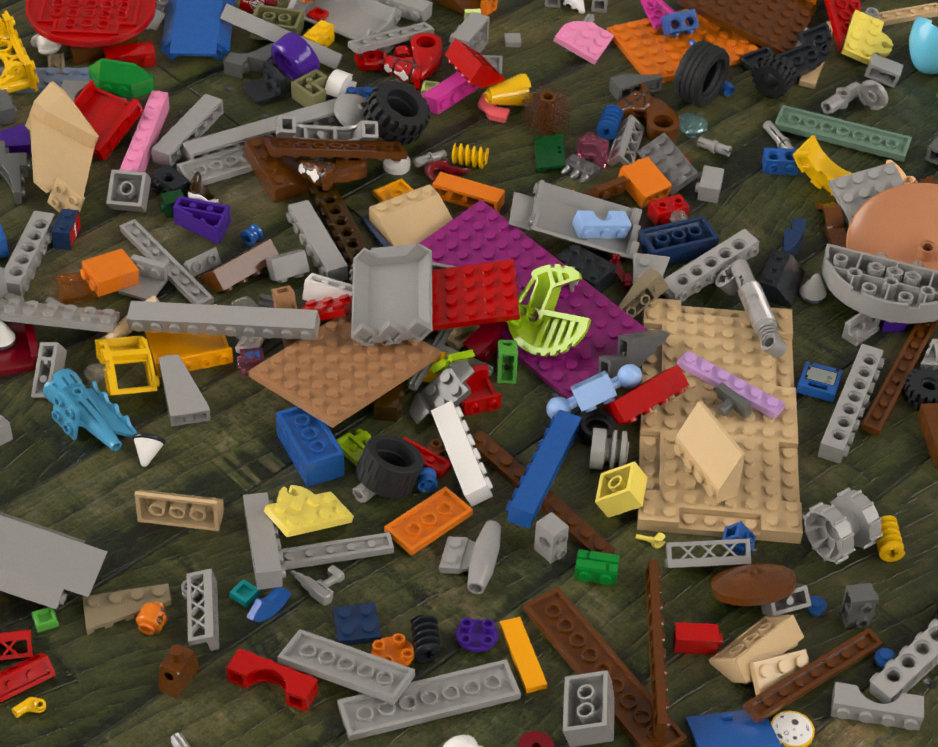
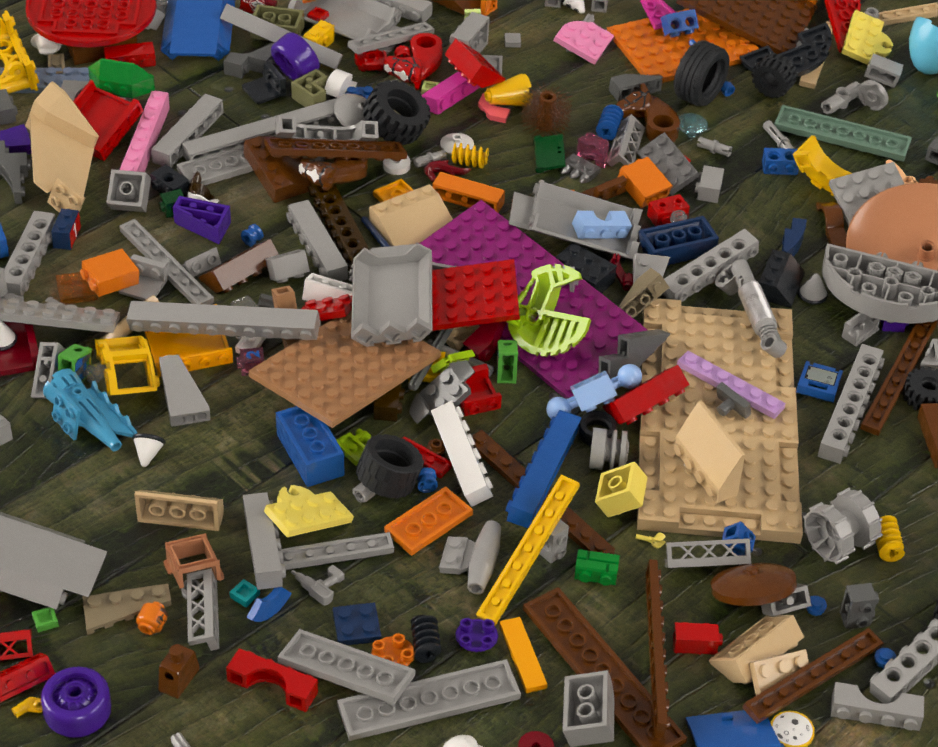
none -> dark purple wheel [41,667,111,738]
none -> bright green torso [58,344,94,382]
none -> nougat piece [163,533,224,588]
none -> white dish [440,133,474,155]
none -> yellow tile [476,475,580,626]

